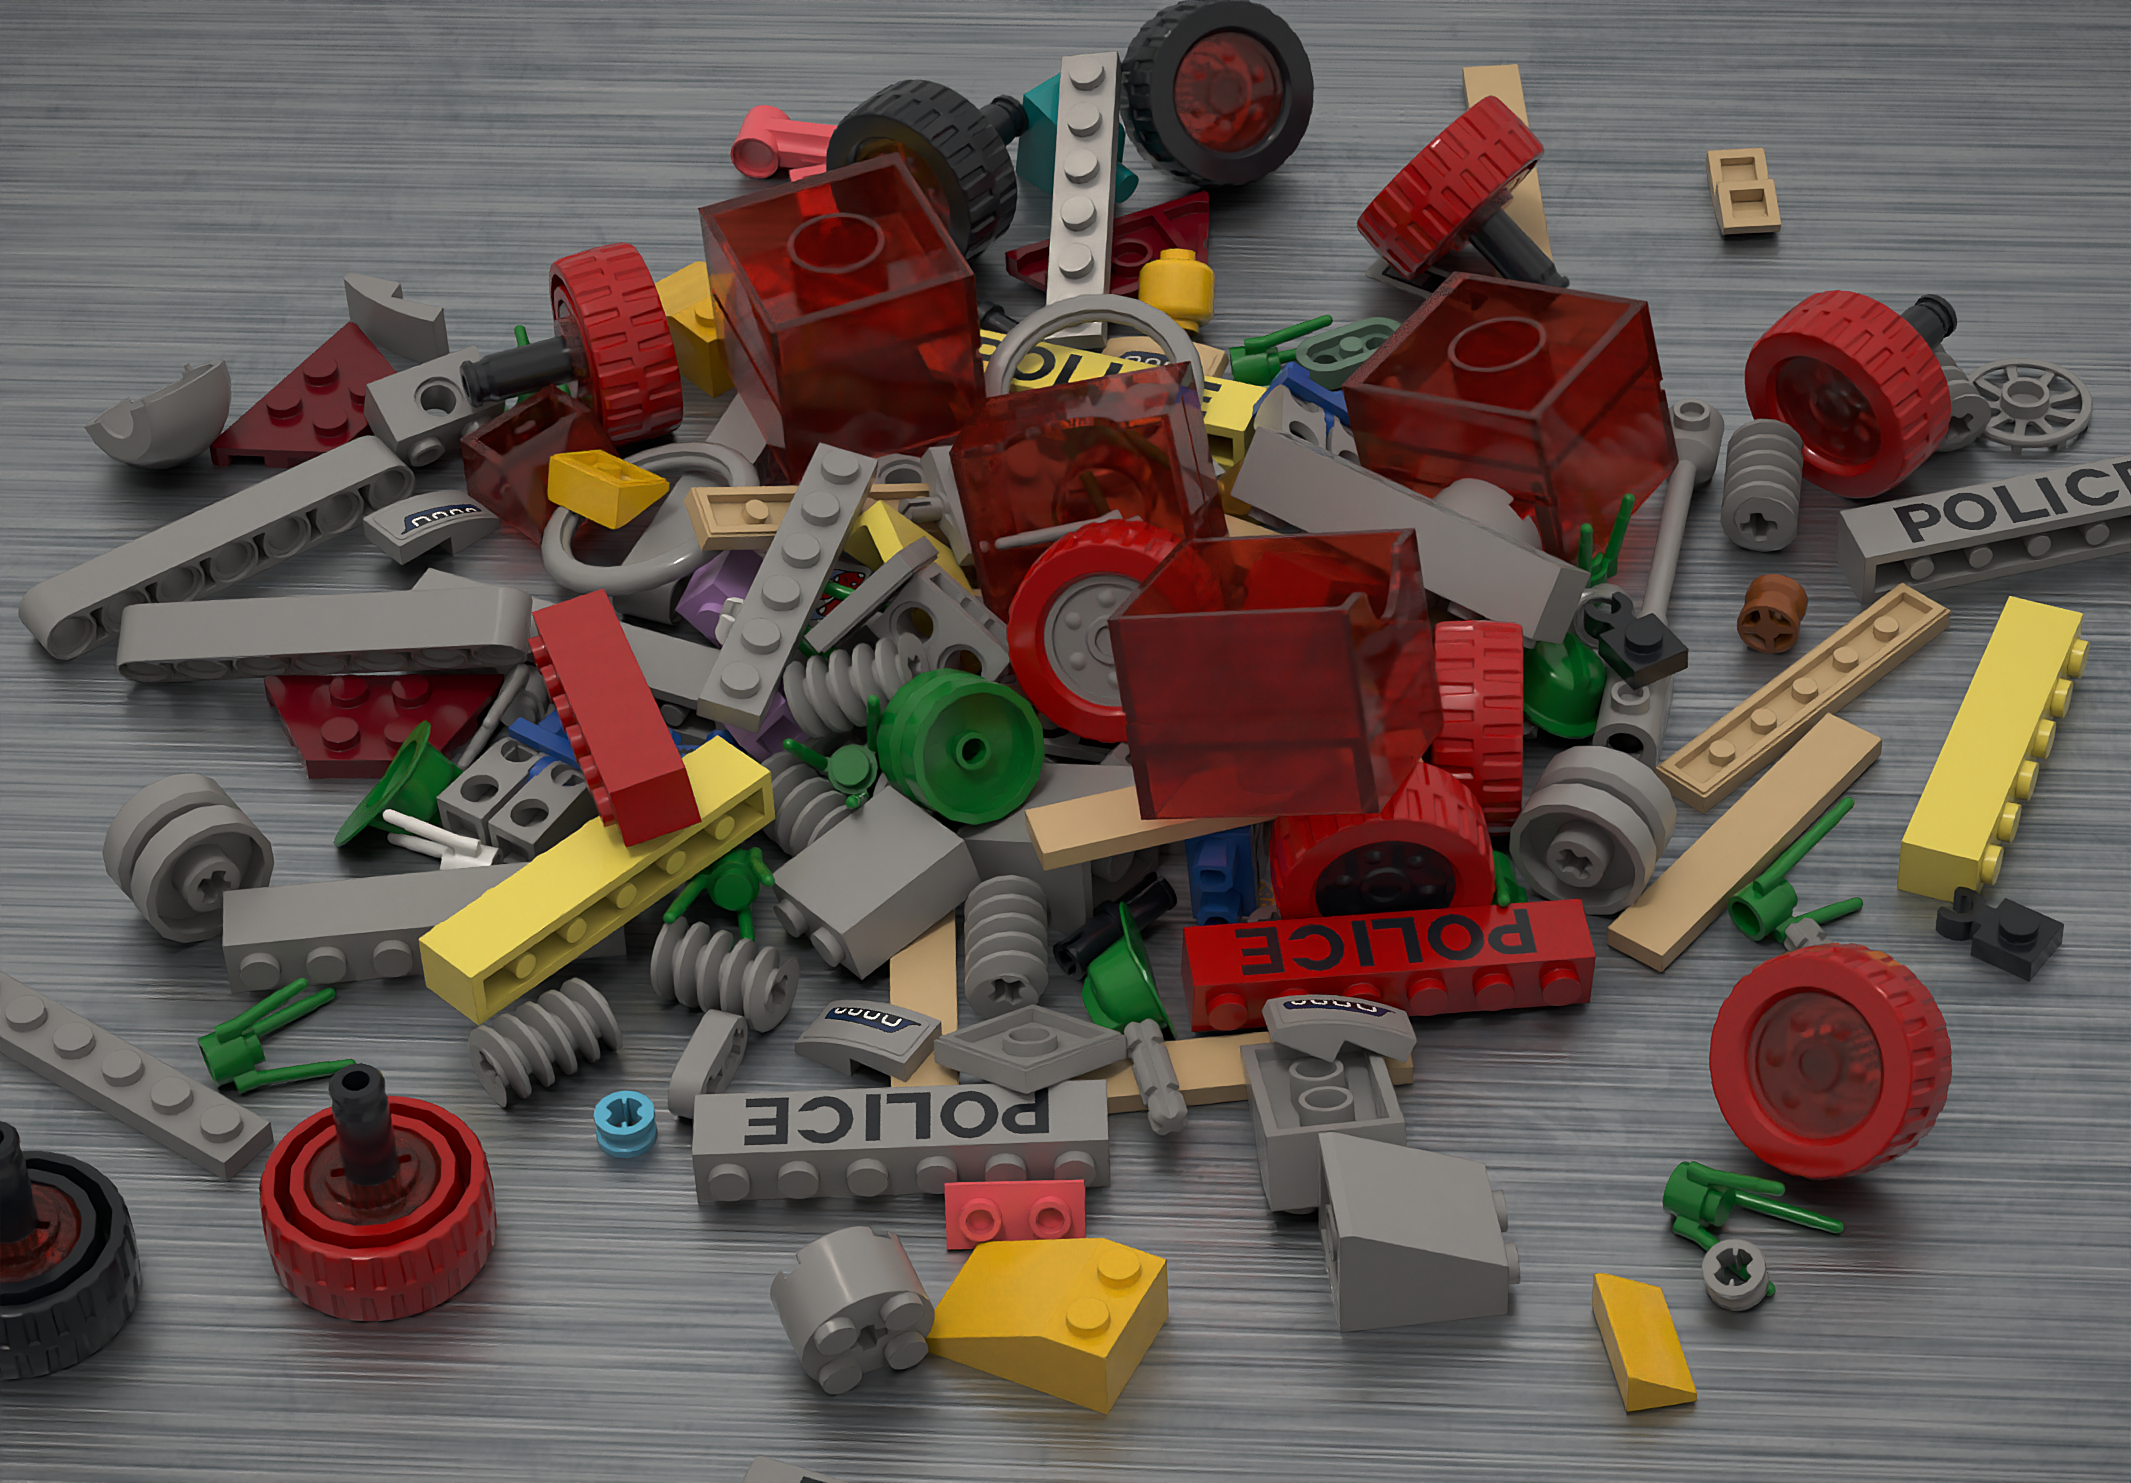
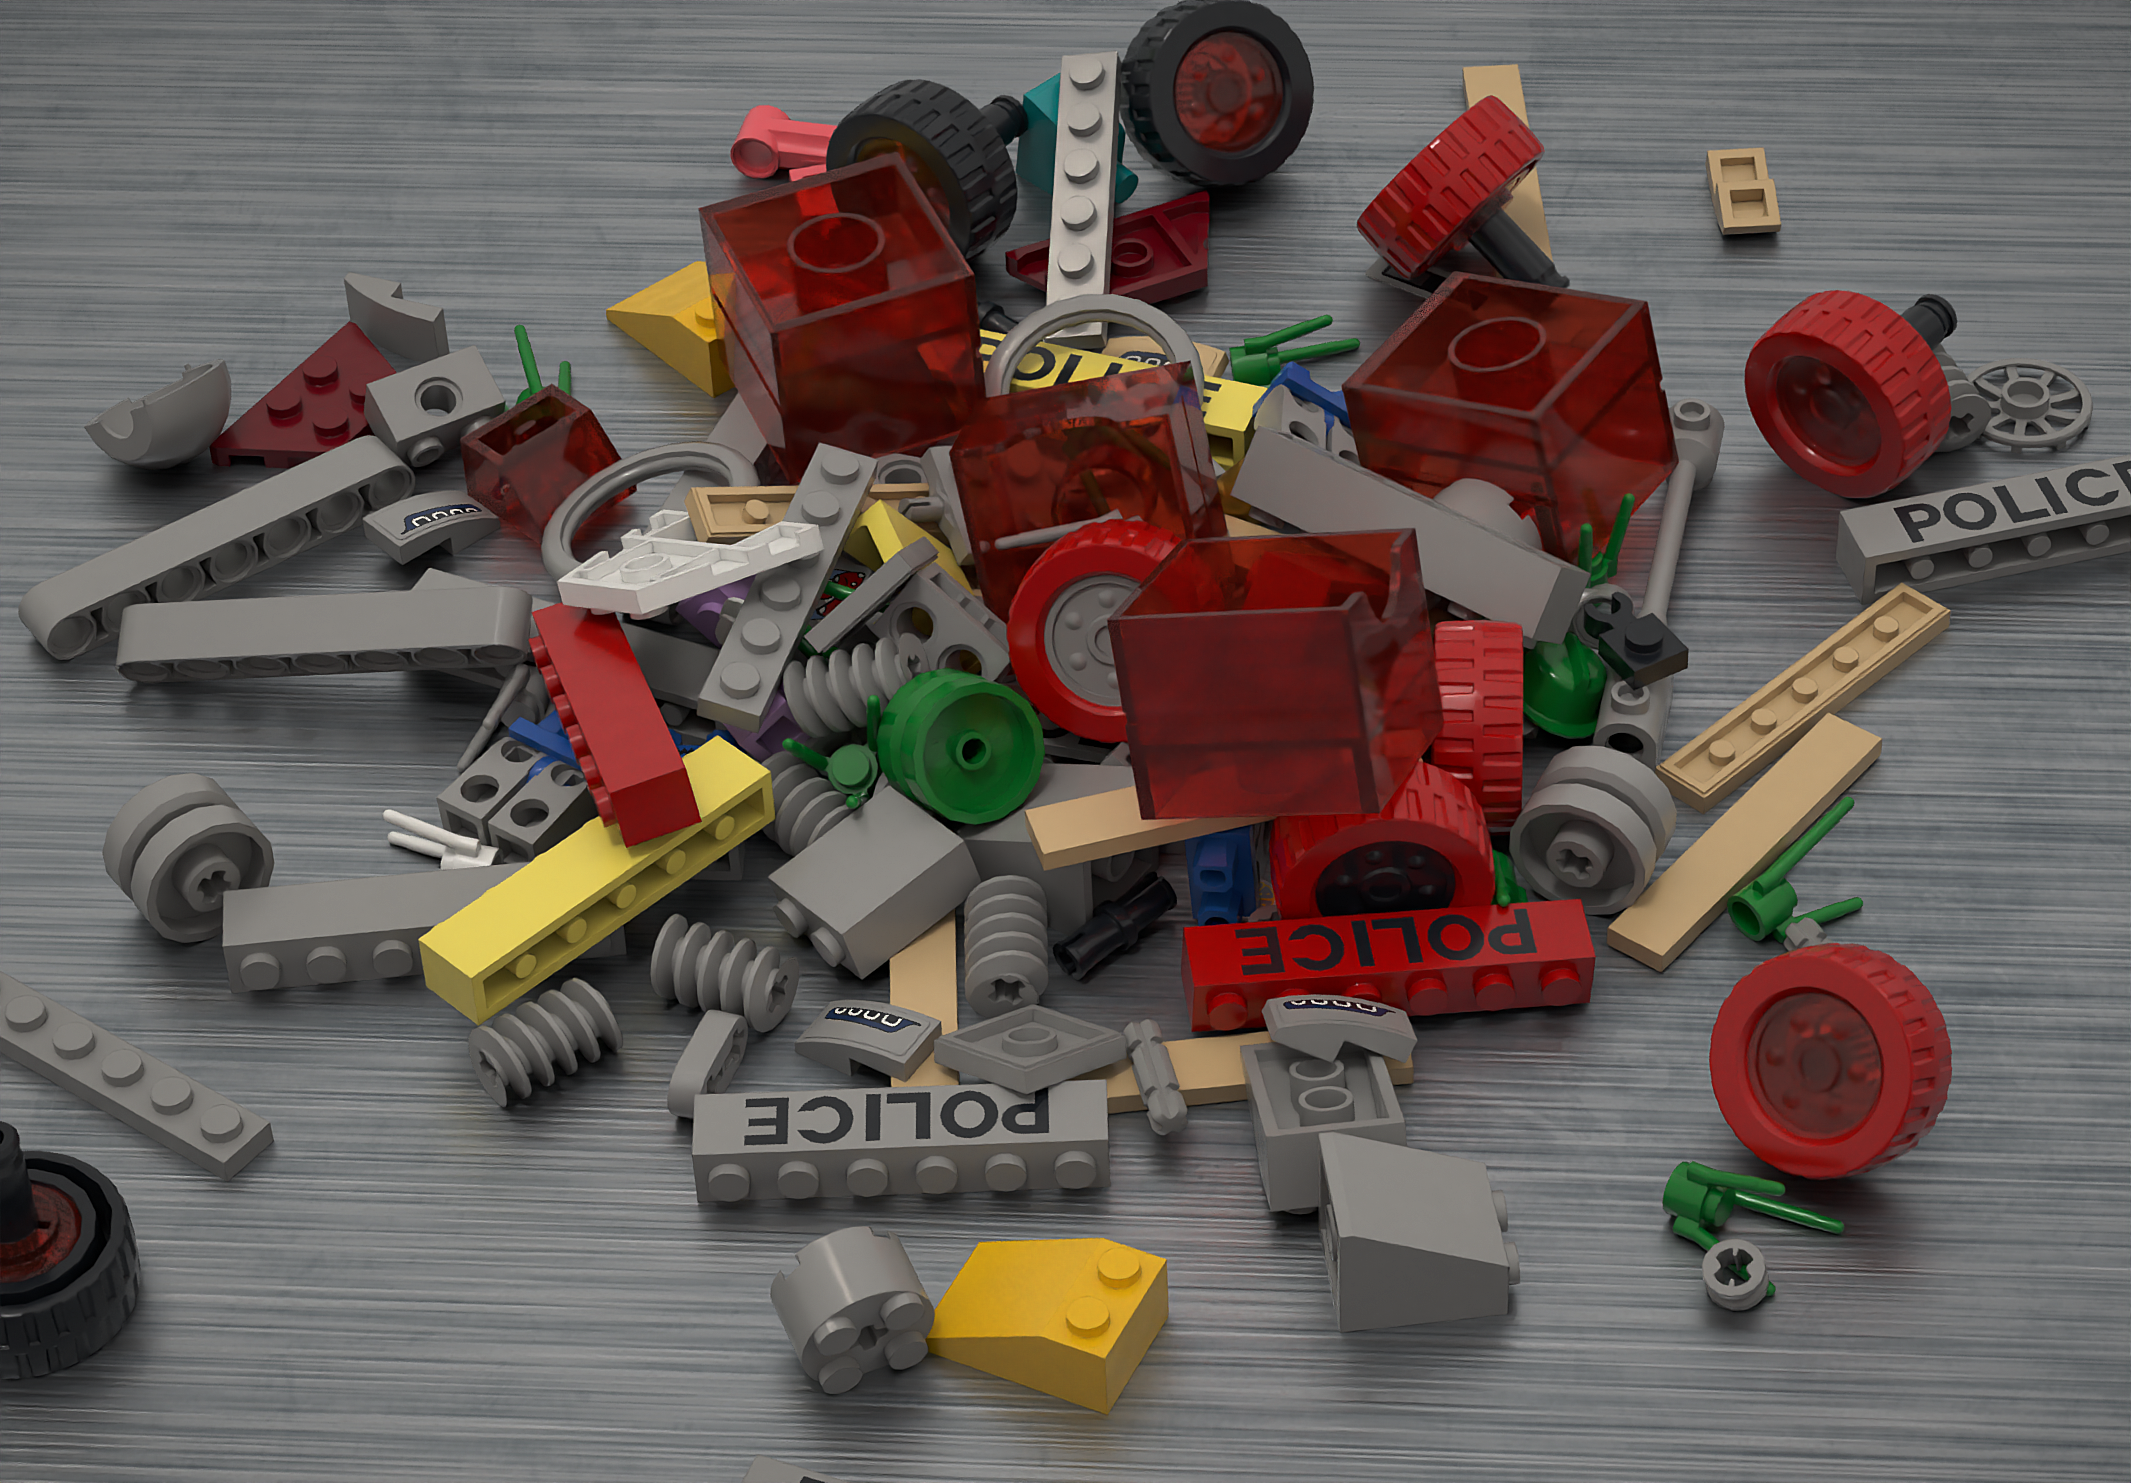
green plant [197,978,357,1094] -> none
red wheel [259,1063,497,1321] -> none
dark red wing [264,674,505,779] -> none
green piece [333,720,463,847] -> none
red wheel [459,242,684,449] -> none
yellow slope [547,450,670,530] -> none
medium azure bush [594,1090,658,1158] -> none
green plant [663,847,775,942] -> none
coral hinge [944,1179,1086,1250] -> none
green piece [1082,902,1178,1039] -> none
yellow head [1138,249,1215,337] -> none
sand green plate [1296,317,1407,391] -> none
yellow slope [1592,1273,1697,1412] -> none
light grey piece [1720,419,1804,552] -> none
dark orange wheel [1737,574,1808,654] -> none
light yellow brick [1897,596,2090,903] -> none
black plate [1936,887,2064,982] -> none
none -> white wing [557,510,824,620]

